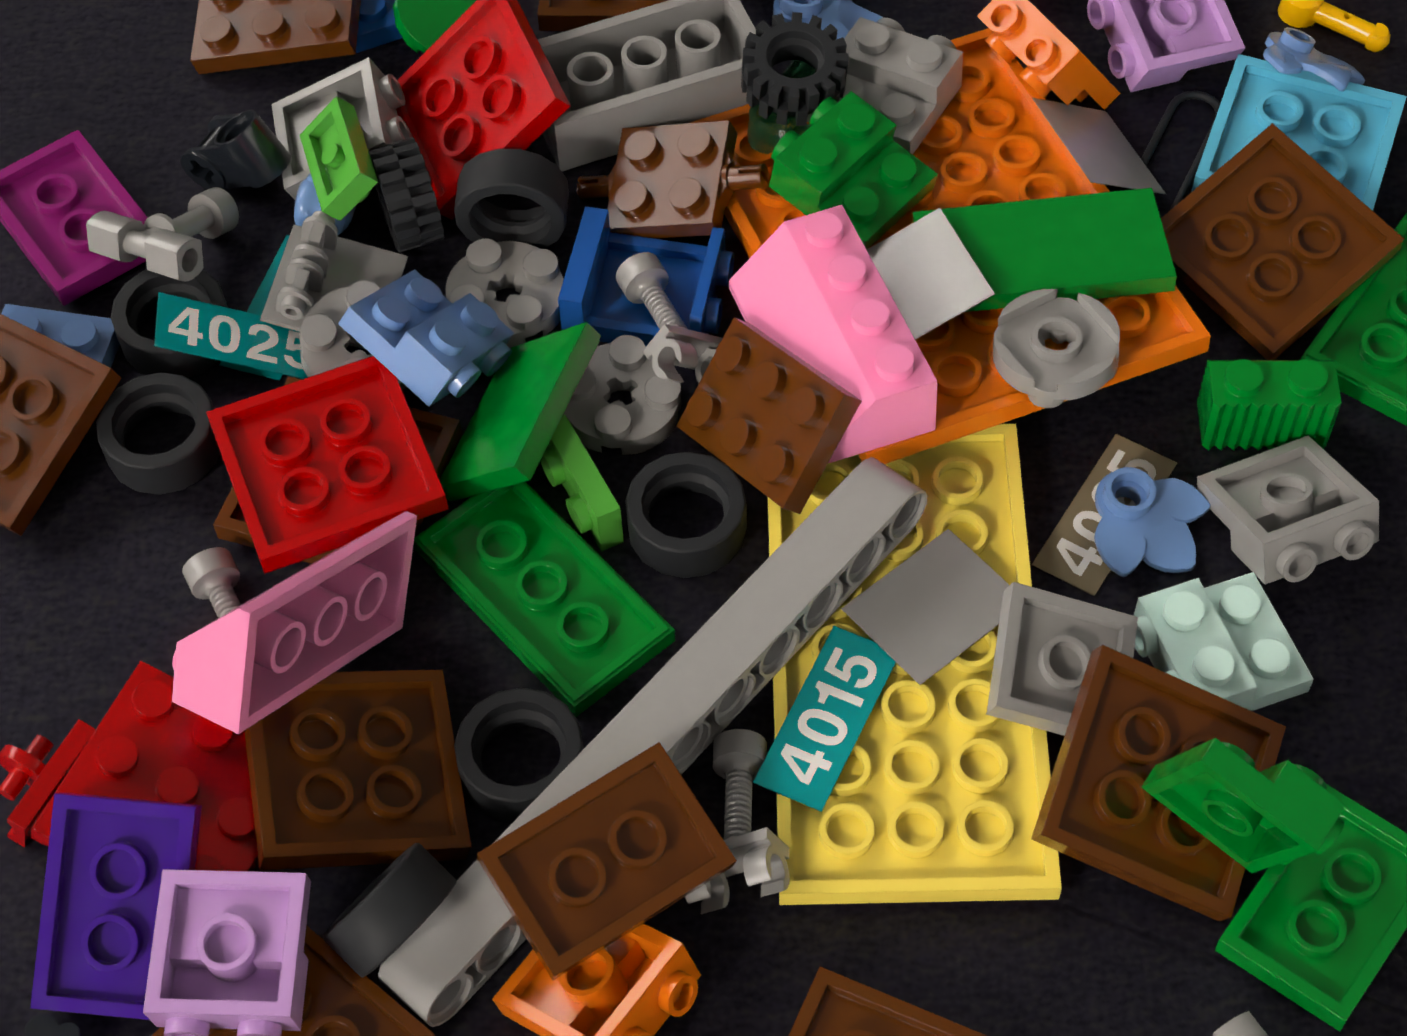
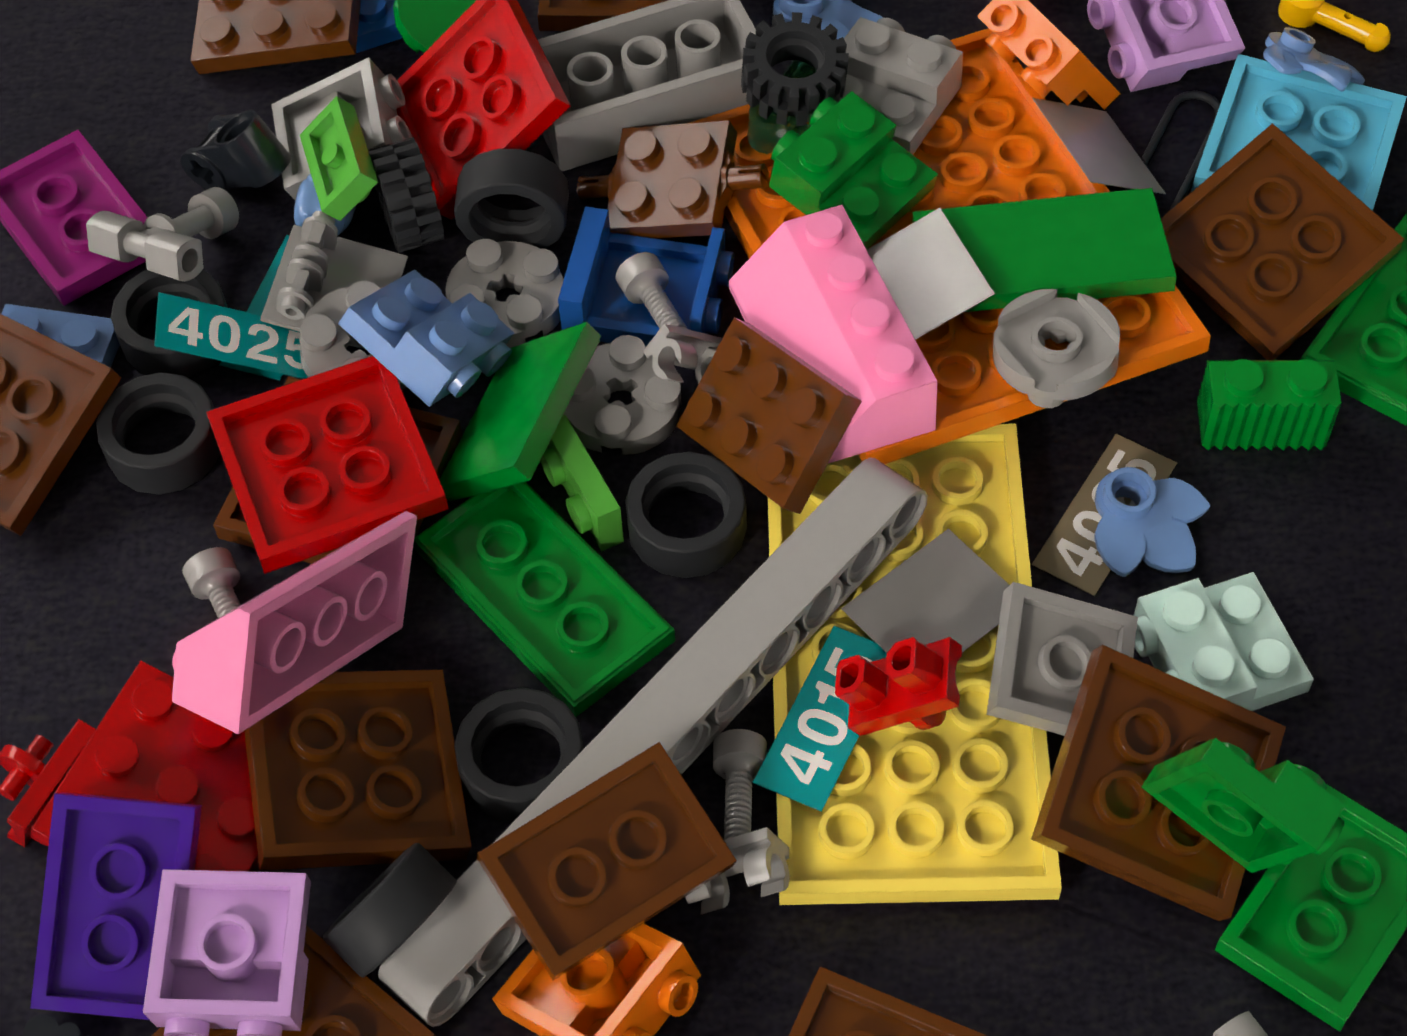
light grey plate [1197,436,1379,585] -> none
none -> red hips [835,637,962,736]

